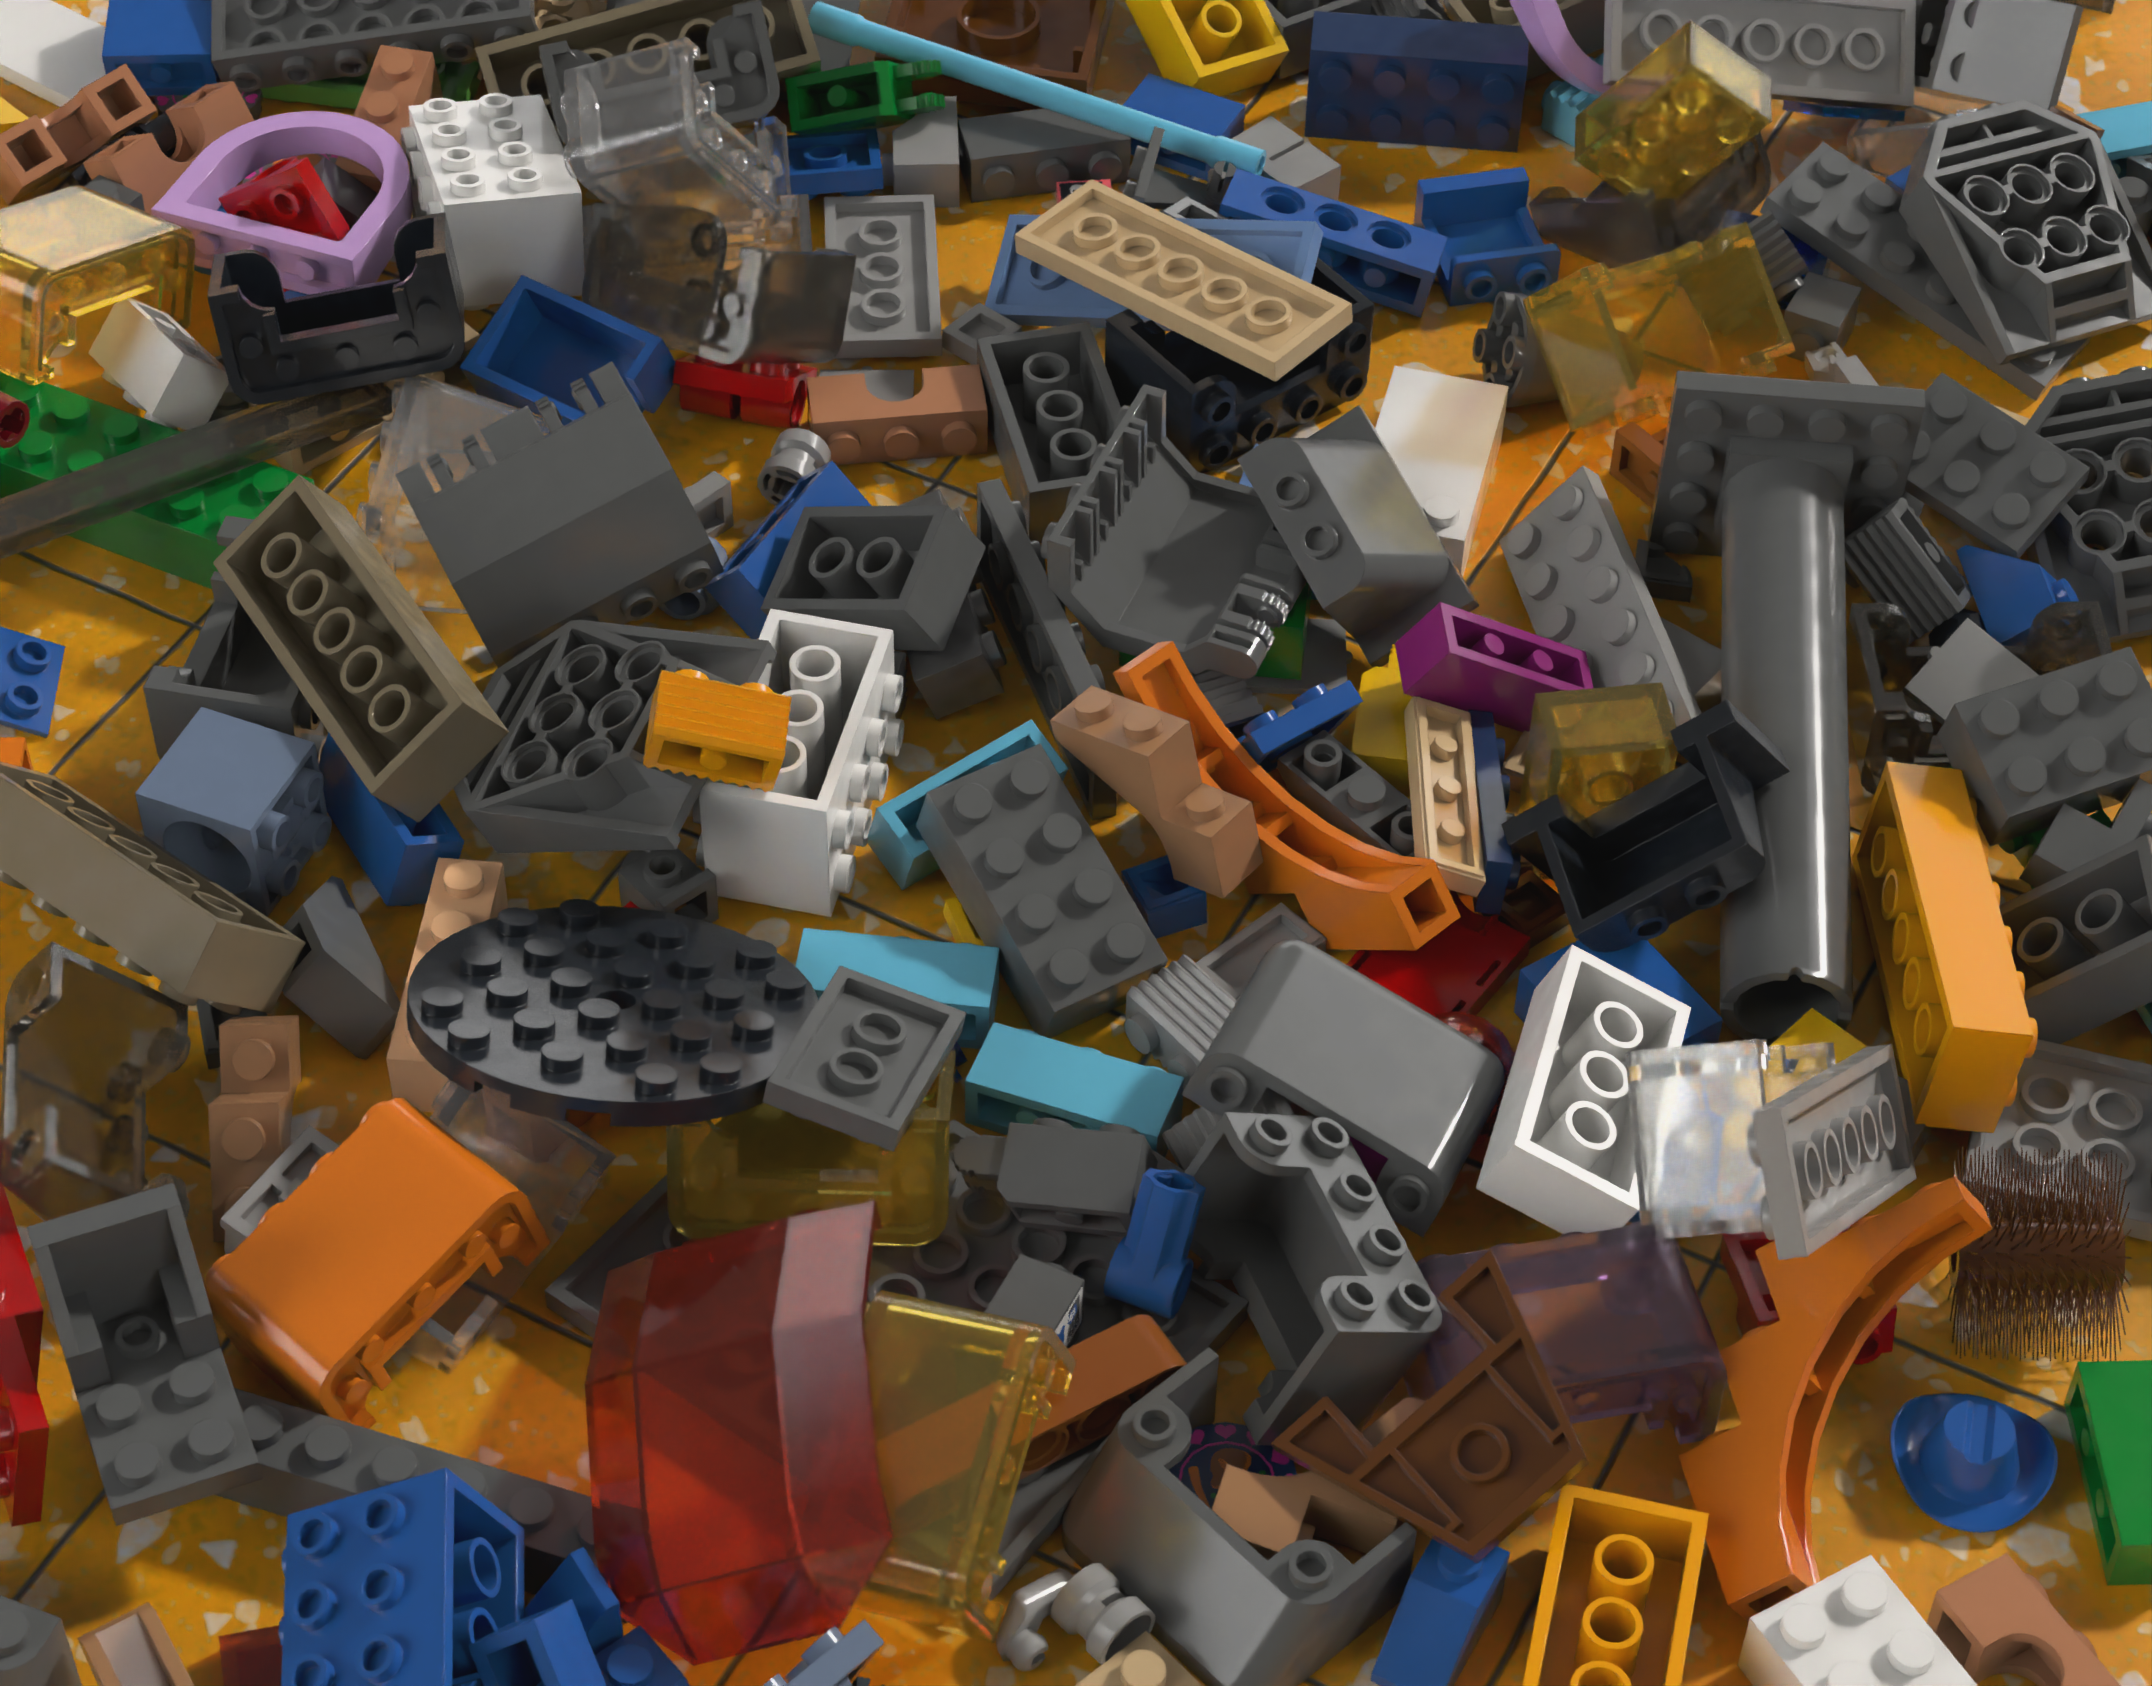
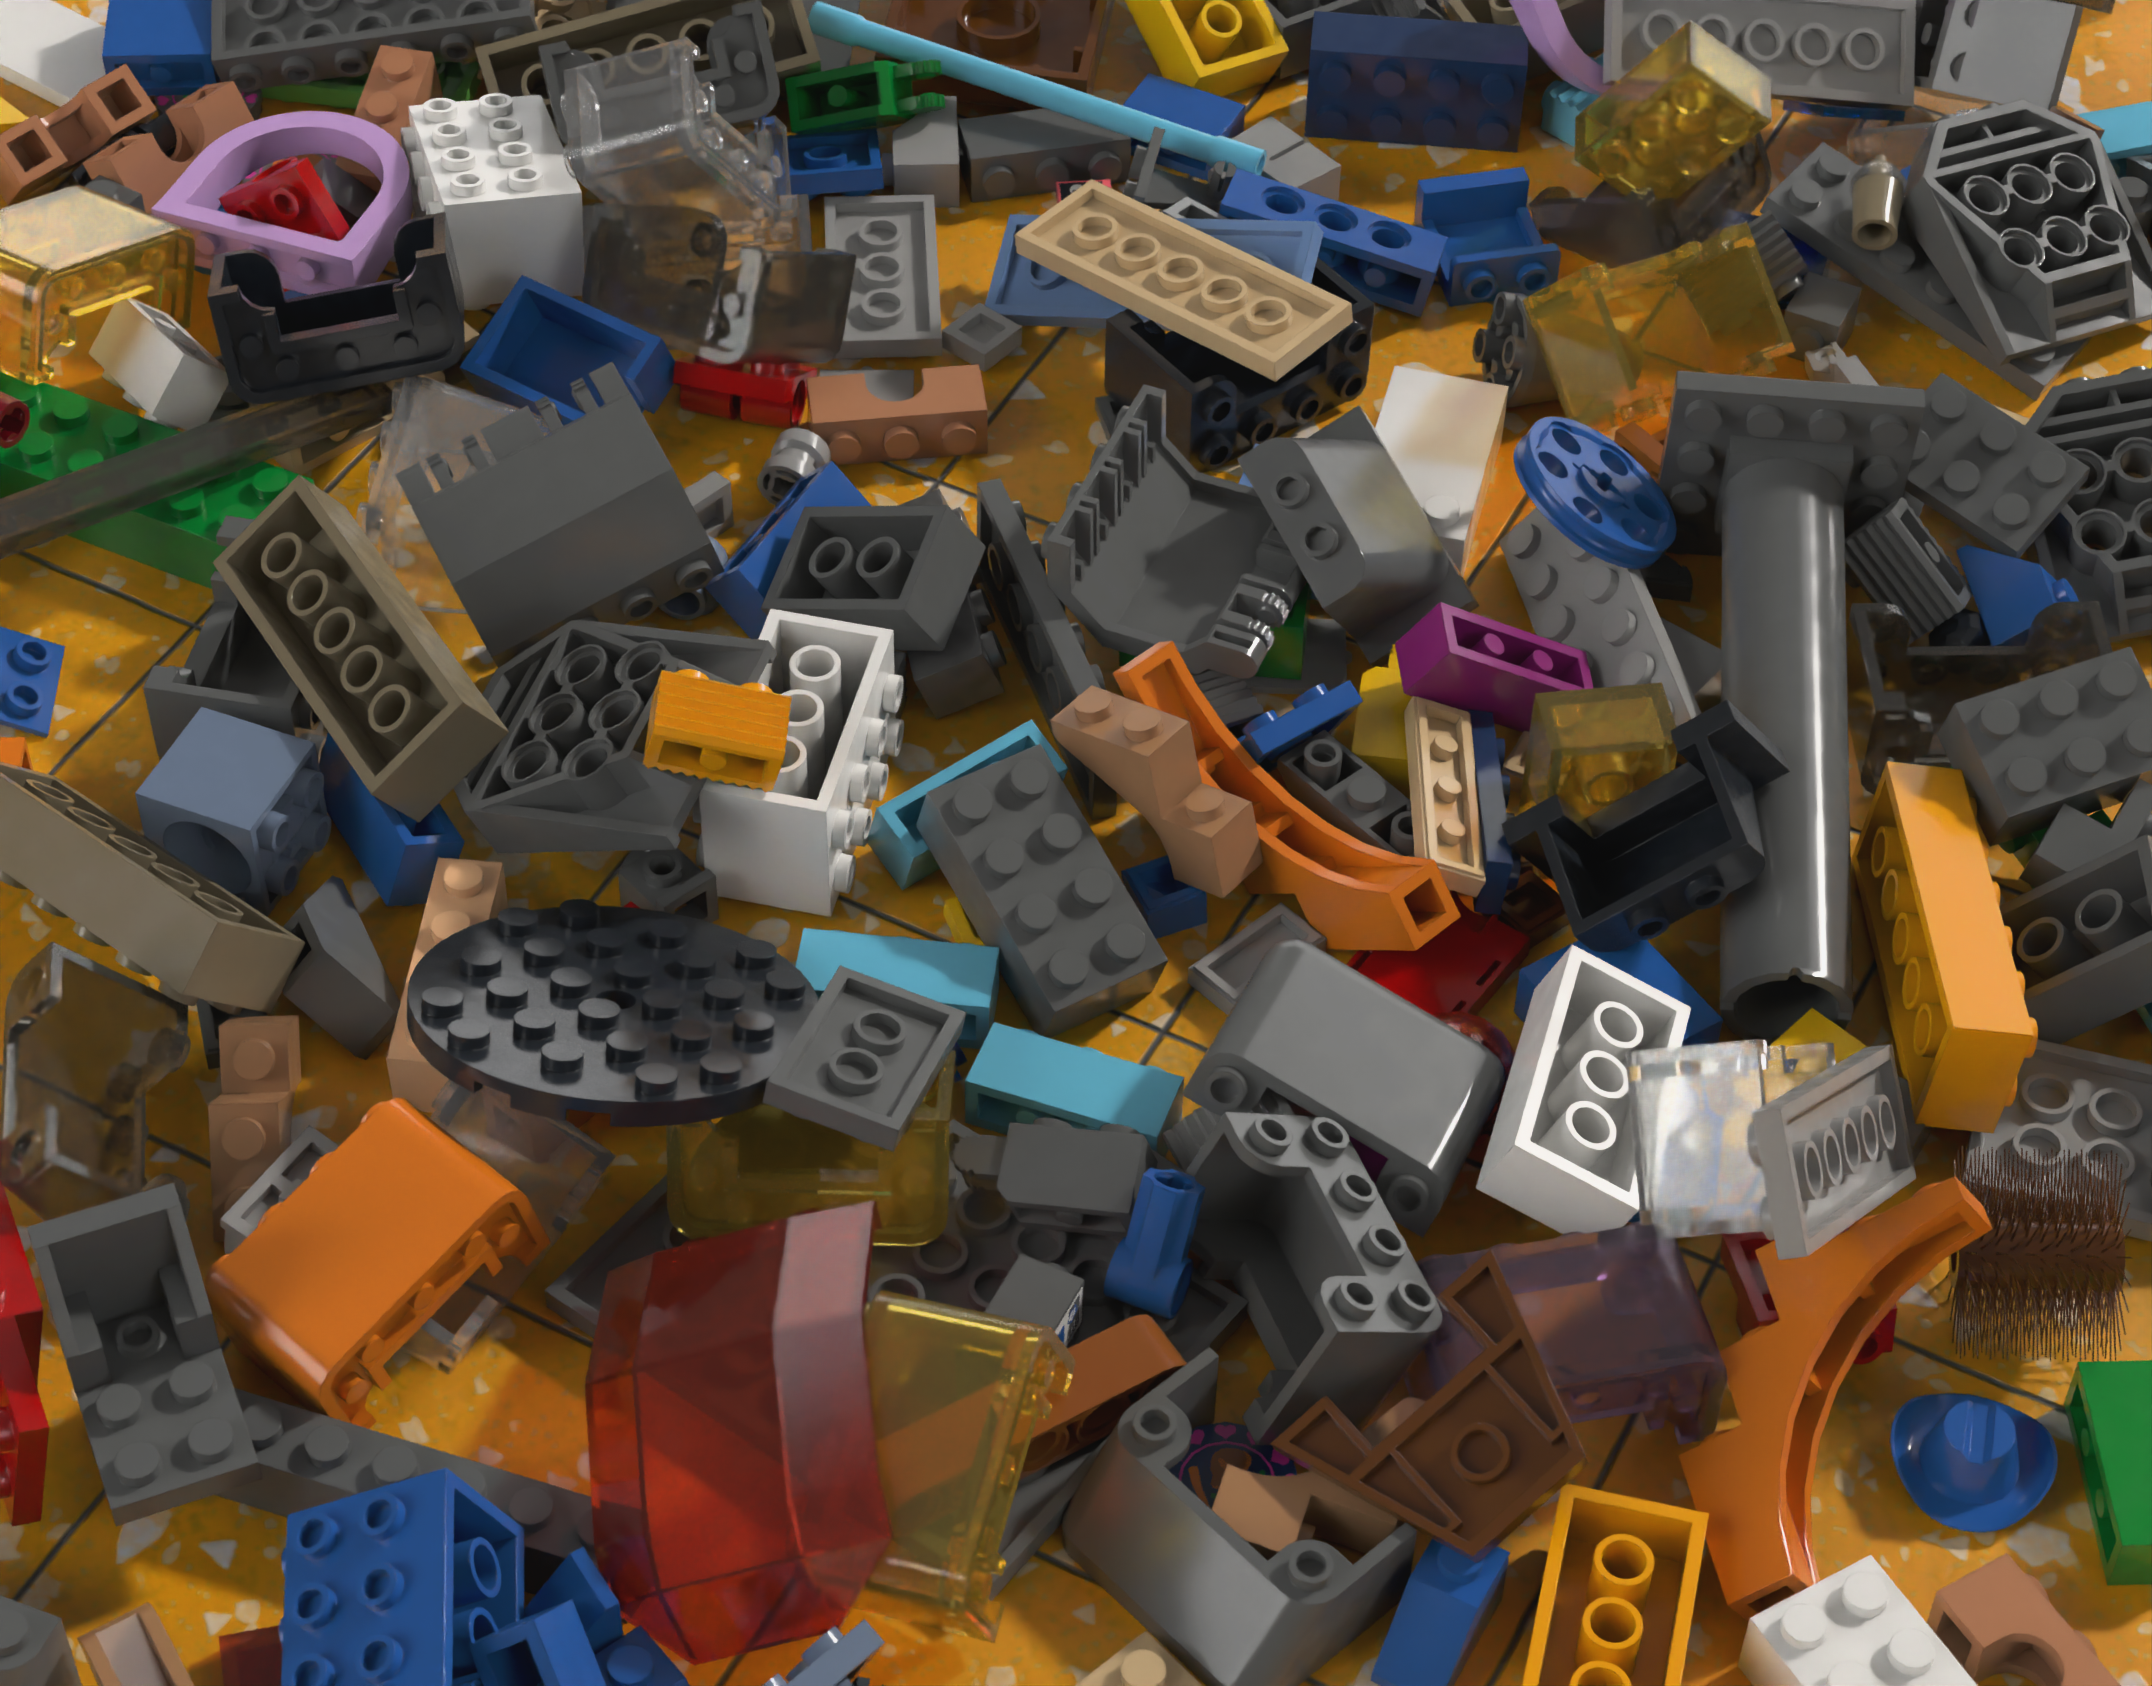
dark grey brick [977,322,1121,543] -> none
light grey arm [995,1568,1073,1672] -> none
light grey wheel [1051,1563,1155,1665] -> none
light grey brick [1124,954,1236,1091] -> none
light grey piece [1902,618,2040,725] -> none
none -> blue wedge [1514,416,1677,569]
none -> dark tan piece [1850,154,1907,250]

